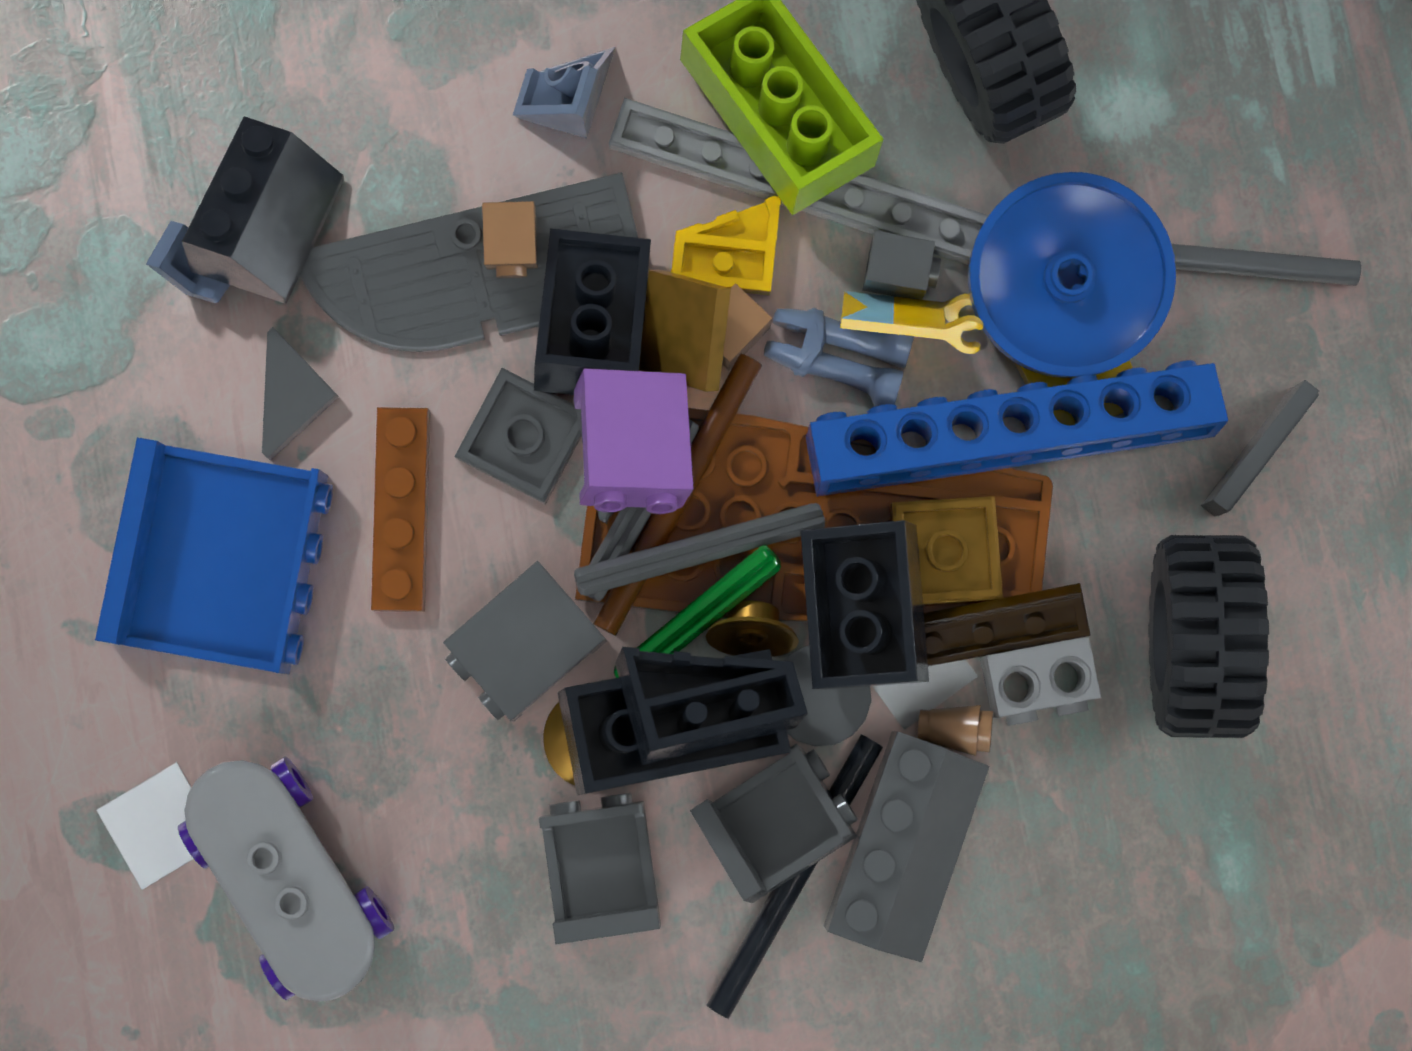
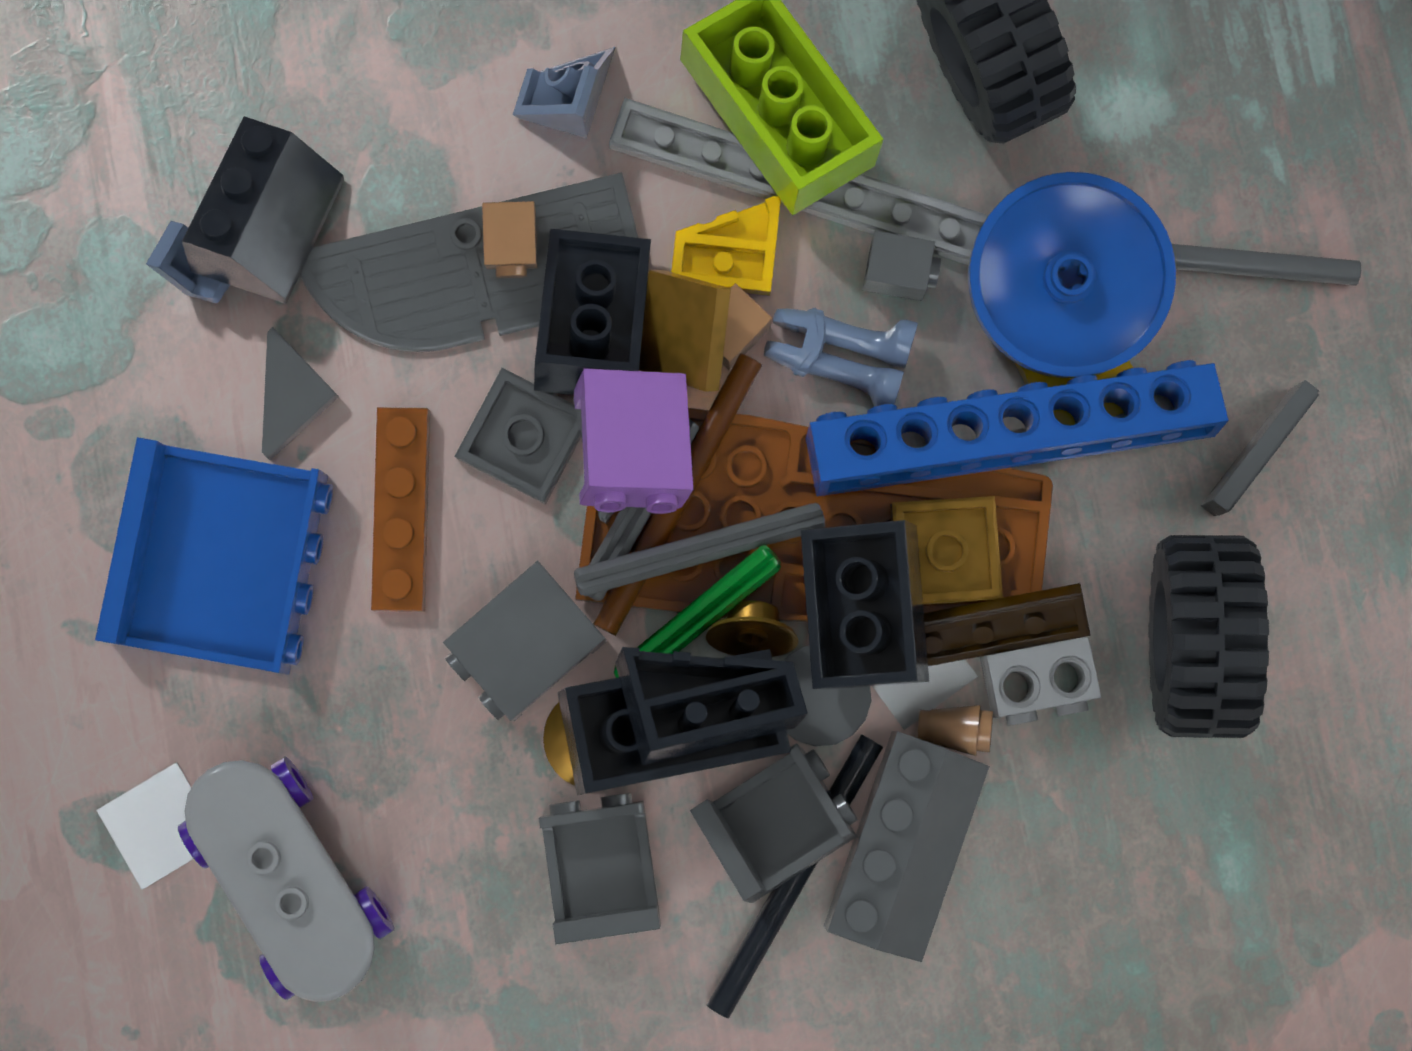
yellow flag [840,291,983,354] -> none

